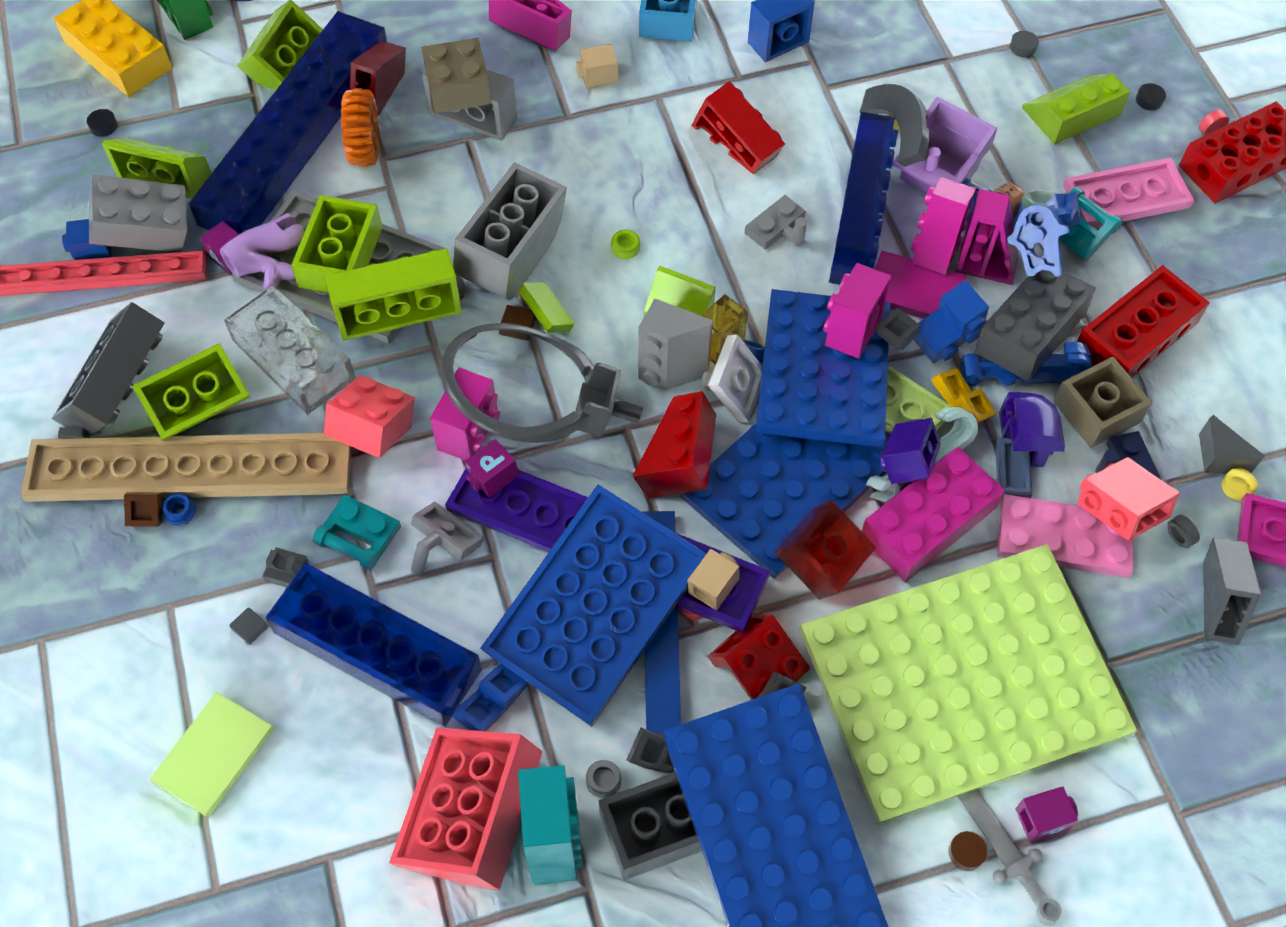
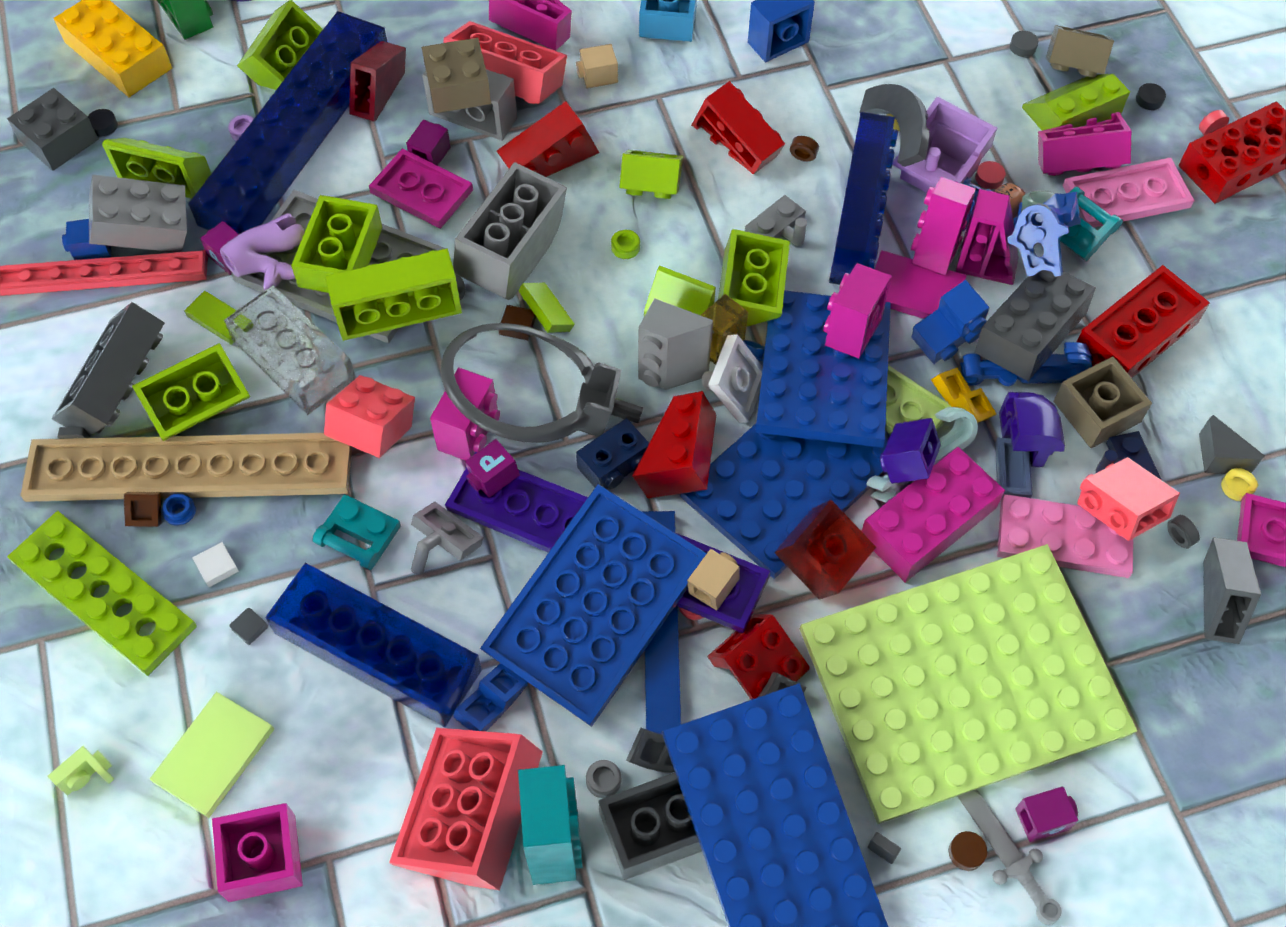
dark grey tile [262,547,309,590] -> none
orange gear [340,88,380,167] -> none
dark grey tile [876,308,920,351] -> none
none -> dark grey brick [7,88,99,171]
none -> lime plate [7,510,197,676]
none -> yellowish green bracket [48,746,114,796]
none -> lime tile [184,291,252,345]
none -> white tile [192,542,239,587]
none -> dark pink brick [212,803,303,902]
none -> lavender tile [228,115,259,143]
none -> dark pink plate [369,148,473,229]
none -> magenta brick [406,119,451,166]
none -> coral brick [443,21,567,104]
none -> red wedge [497,101,599,177]
none -> dark blue brick [576,418,649,489]
none -> lime slope [619,150,684,199]
none -> lime slope [715,229,790,327]
none -> reddish brown tile [789,136,819,162]
none -> dark grey piece [867,832,901,864]
none -> coral tile [975,161,1006,190]
none -> dark pink wedge [1038,112,1132,176]
none -> dark tan brick [1046,25,1114,77]

